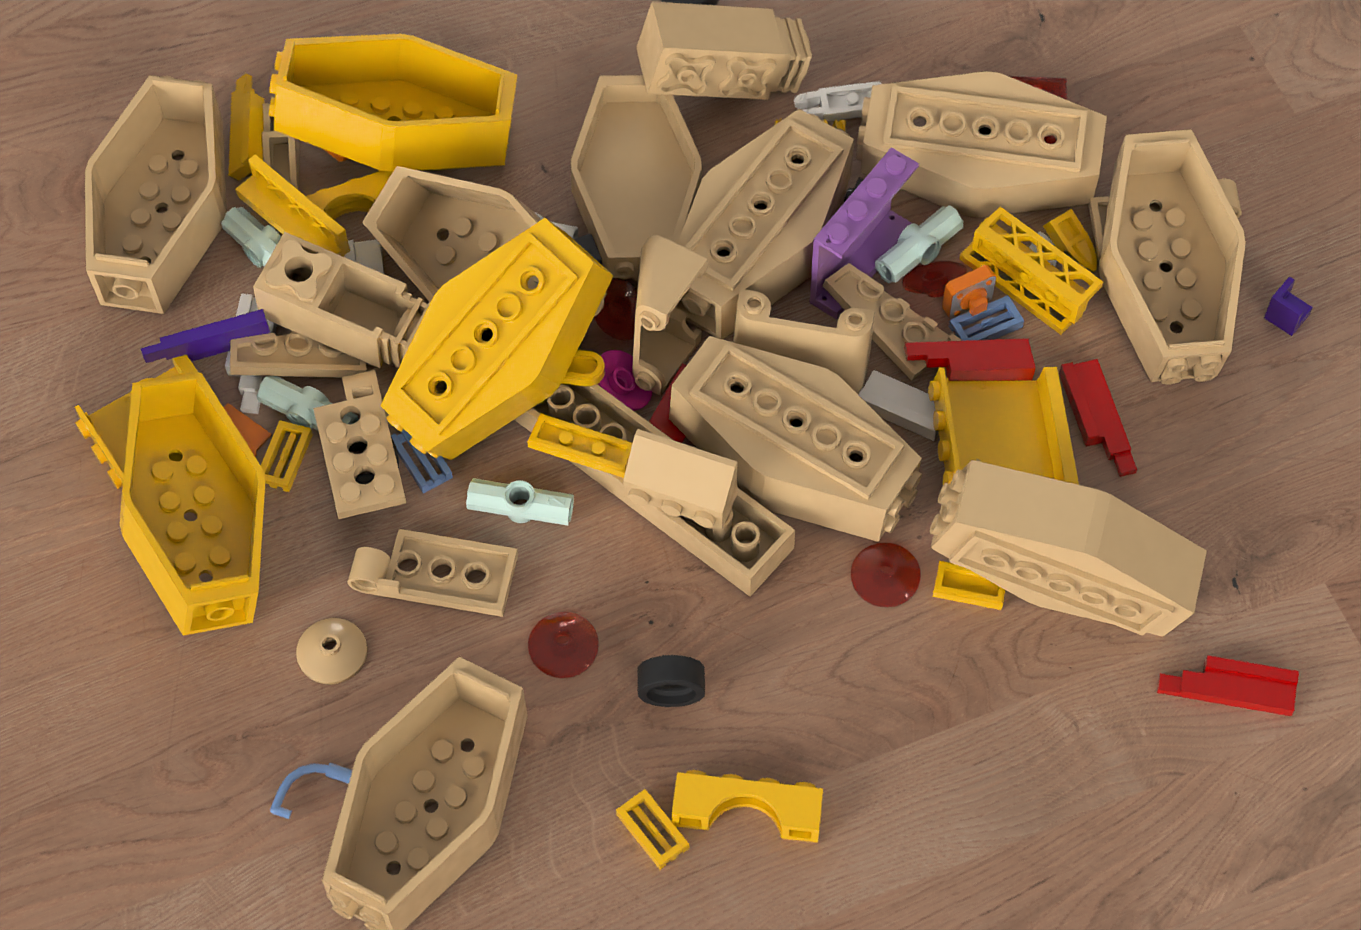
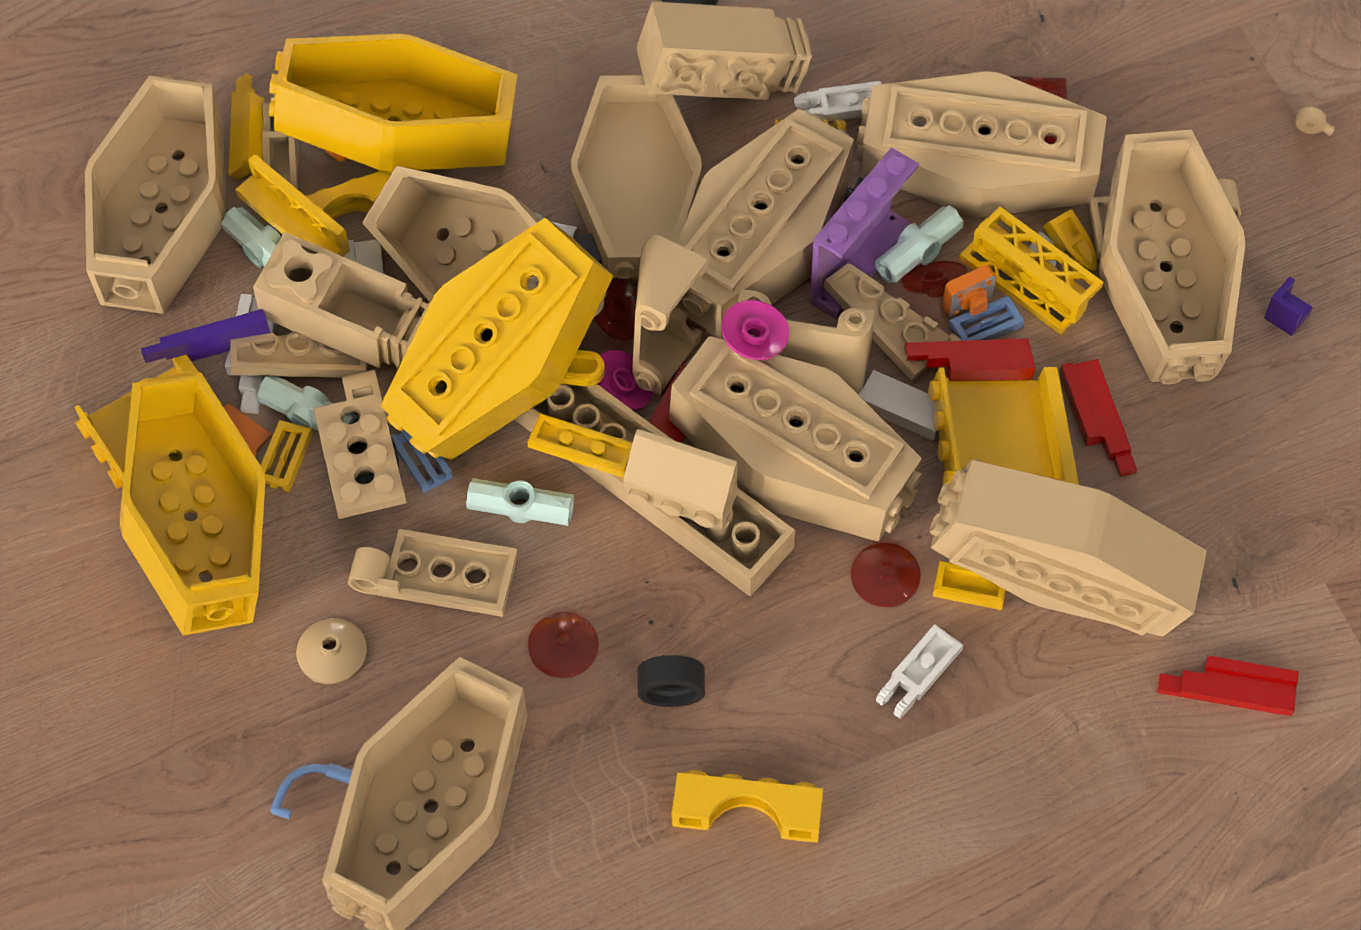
yellow tile [616,789,689,870] -> none
none -> dark pink dish [721,300,789,360]
none -> white hinge [876,624,963,719]
none -> tan piece [1295,107,1334,135]

